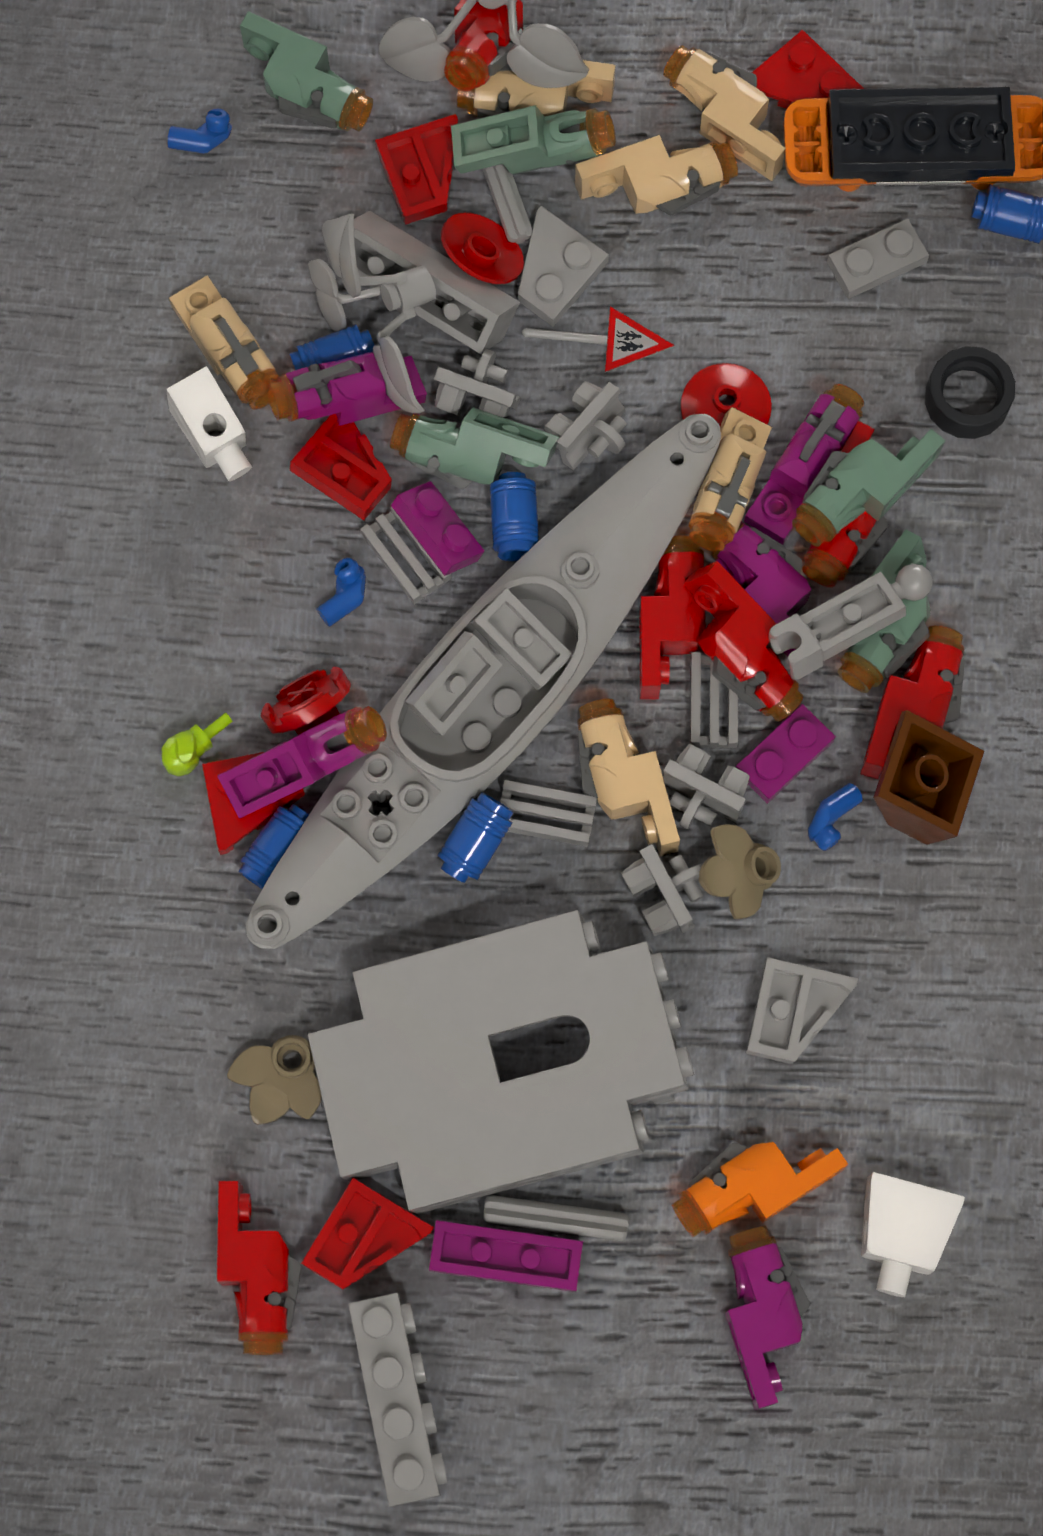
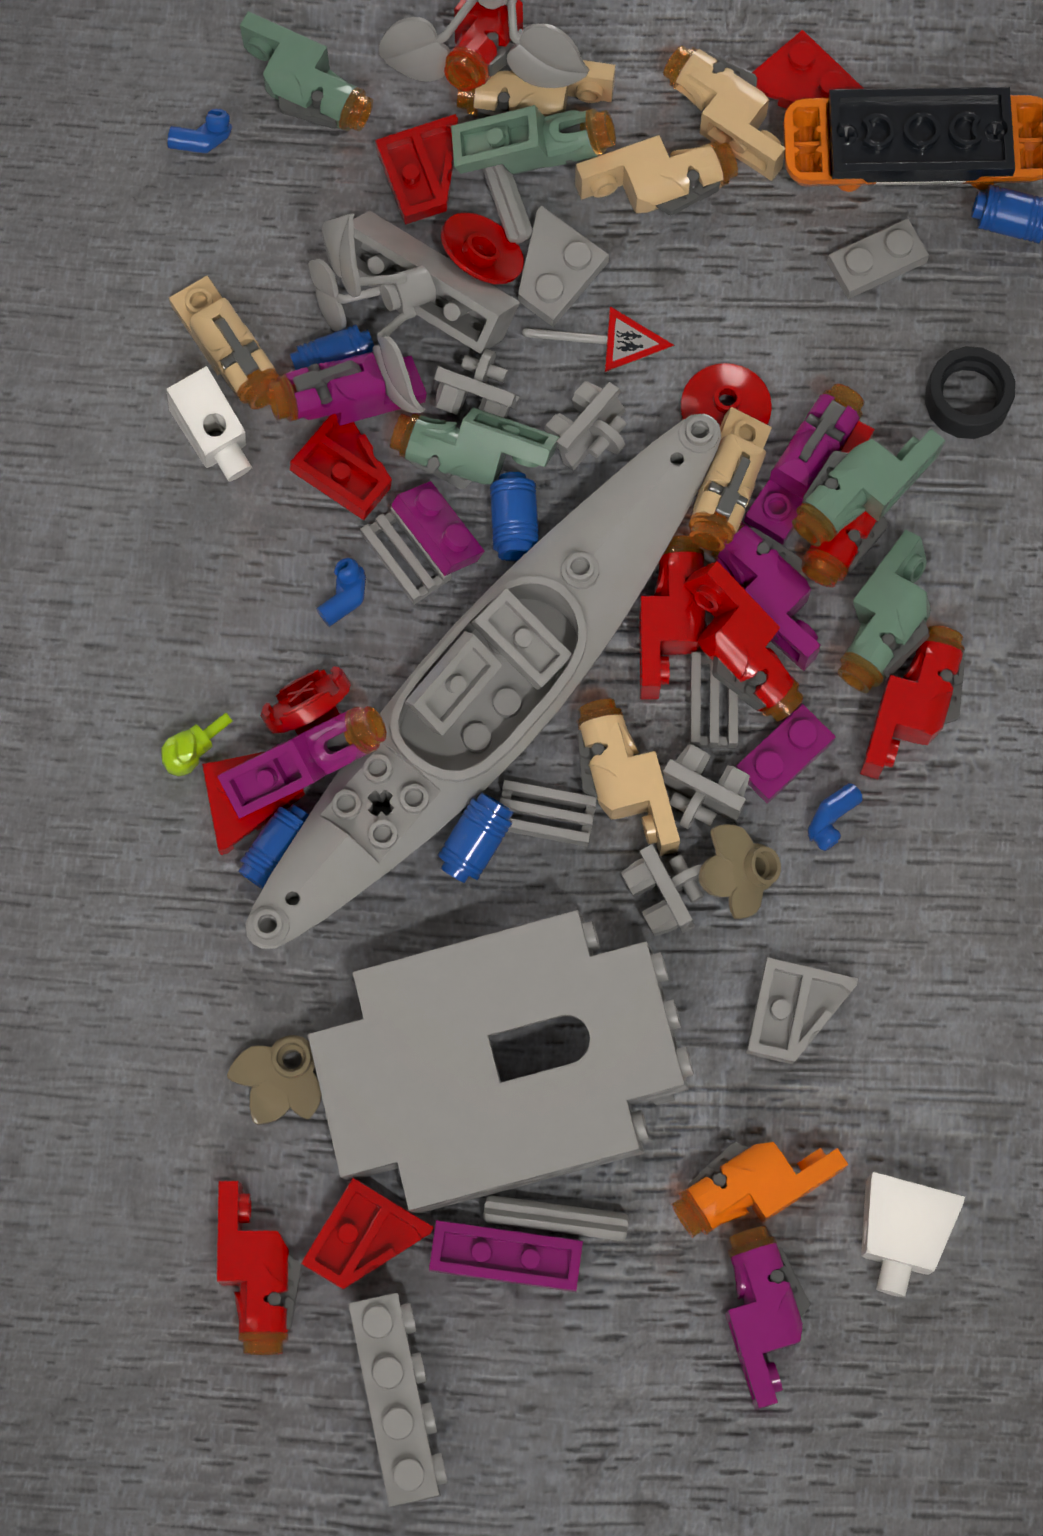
light grey plate [769,563,933,680] -> none
reddish brown slope [873,710,985,845] -> none

